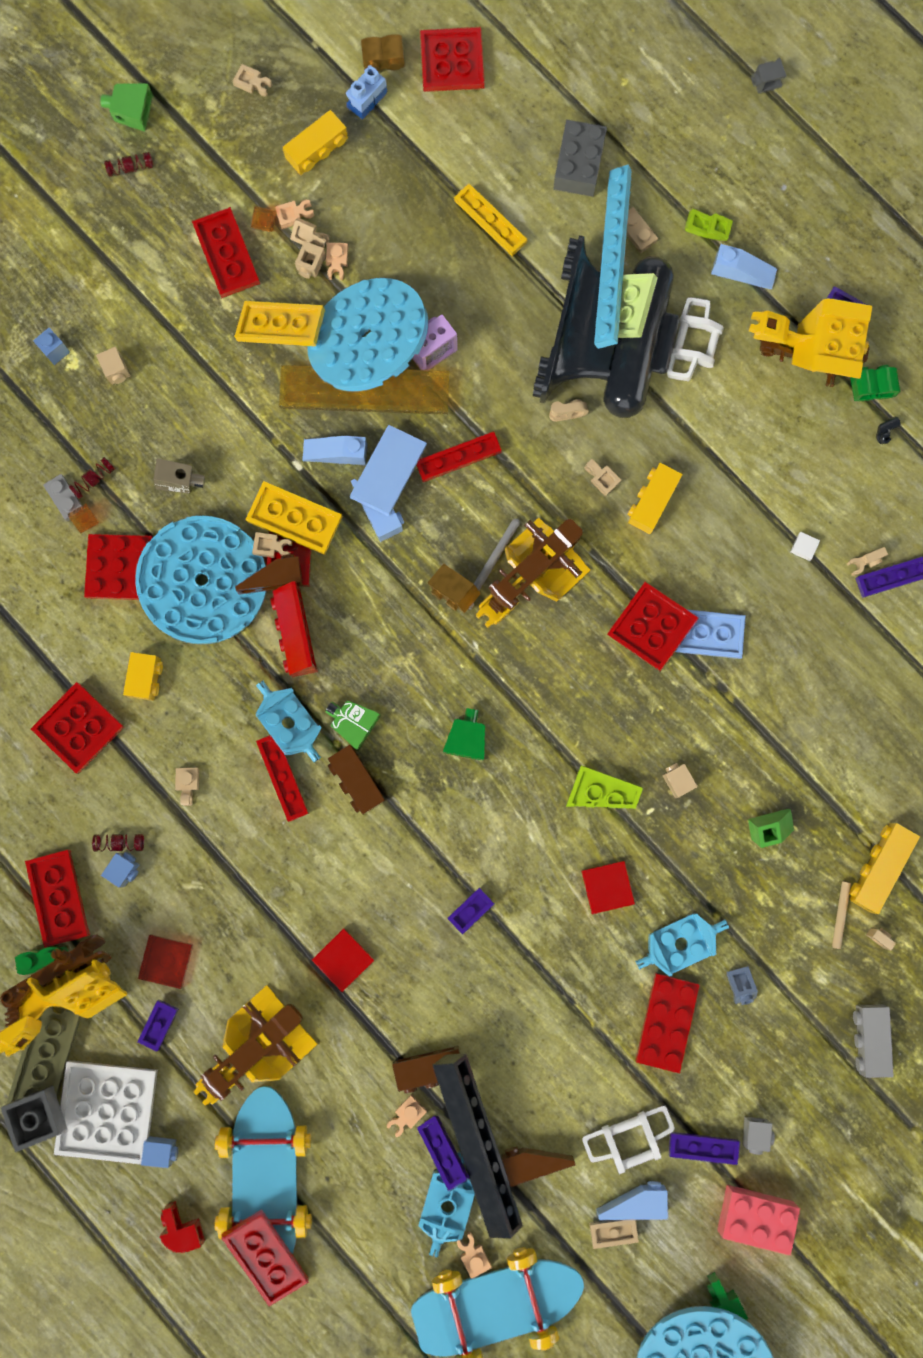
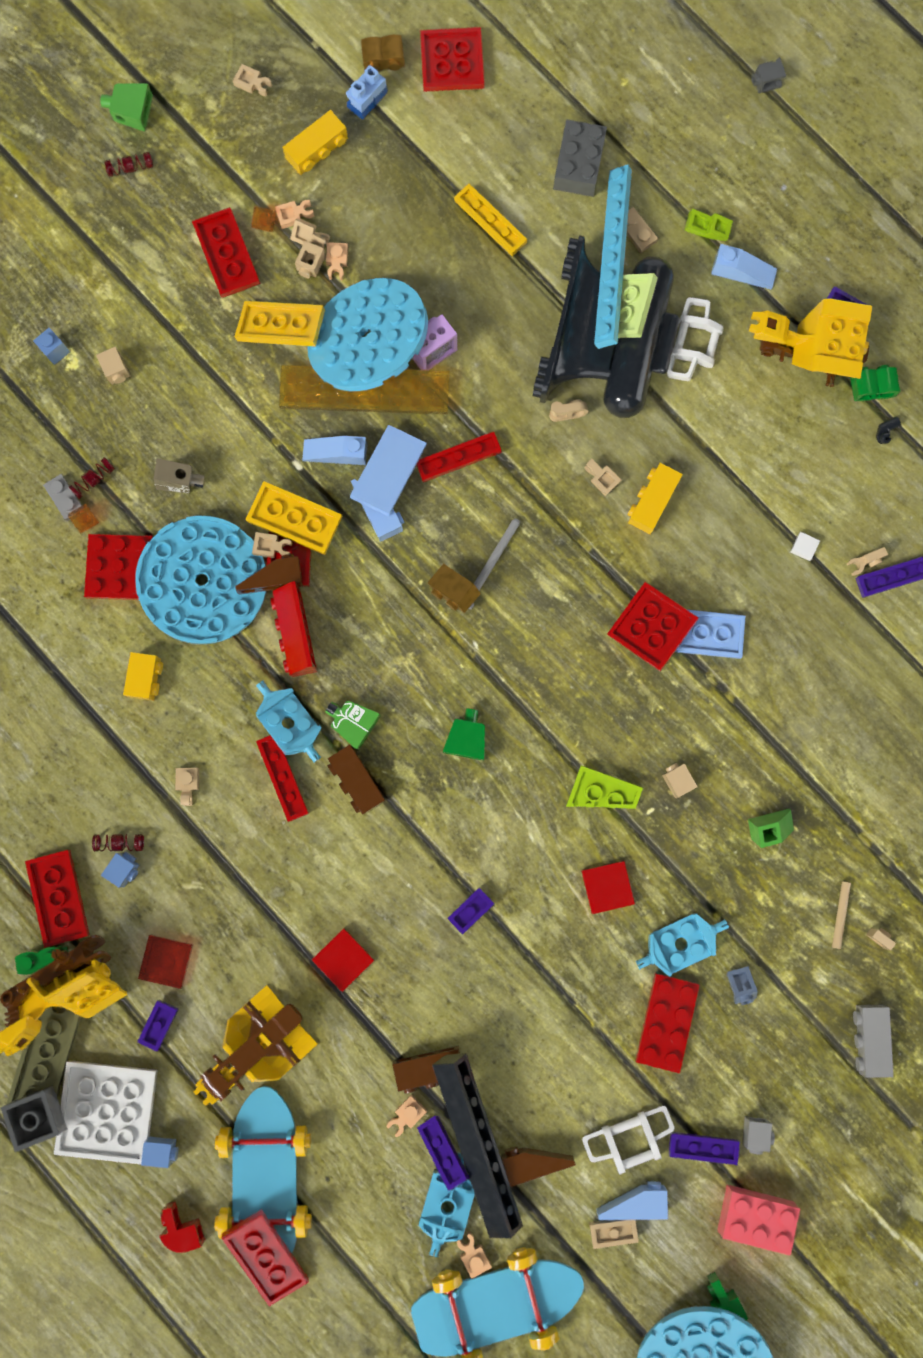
red plate [31,682,124,774] -> none
piece [476,518,590,628] -> none
yellow brick [849,823,920,914] -> none

